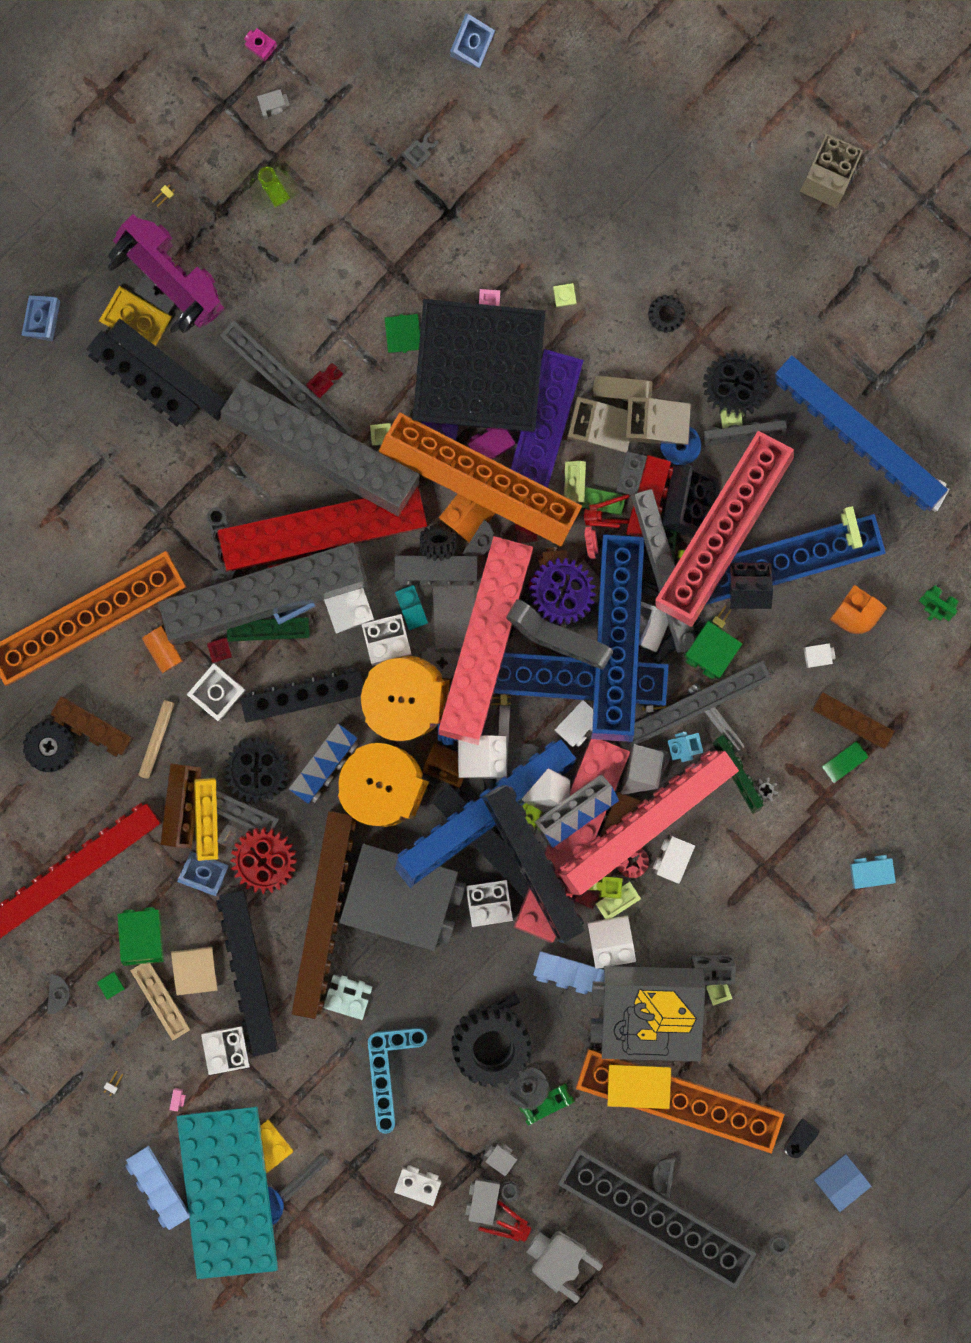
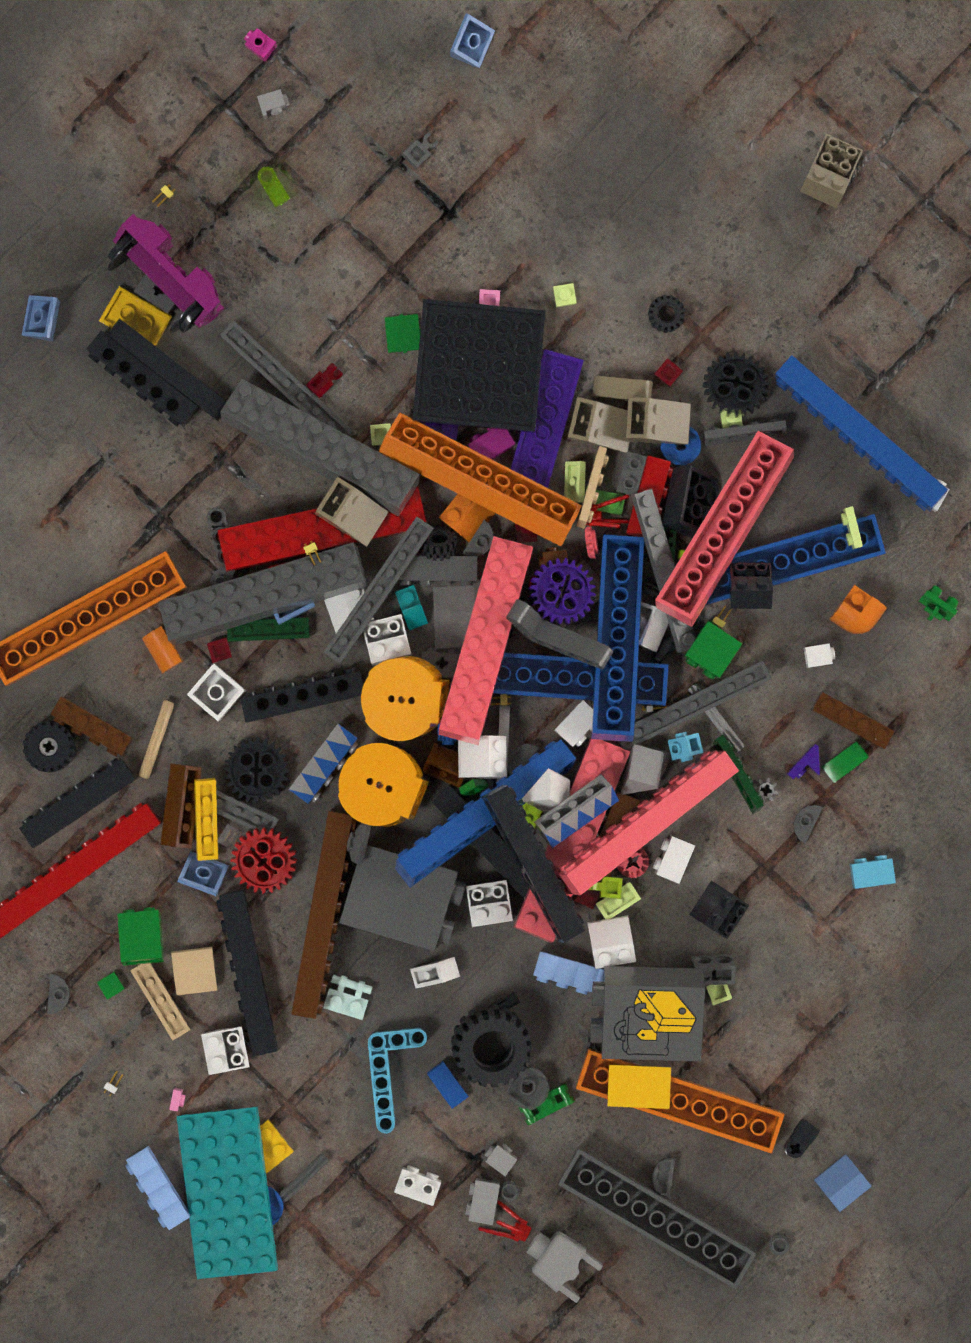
none -> black brick [19,758,136,848]
none -> light yellow piece [303,541,321,565]
none -> dark tan slope [314,477,388,547]
none -> dark grey plate [324,517,434,664]
none -> dark grey plate [347,824,372,865]
none -> white slope [410,957,460,988]
none -> blue slope [427,1061,469,1109]
none -> green tile [459,779,488,795]
none -> tan plate [576,446,609,529]
none -> dark red plate [654,358,683,387]
none -> black slope [689,880,749,939]
none -> dark purple slope [786,744,820,779]
none -> dark grey plate [793,805,823,844]

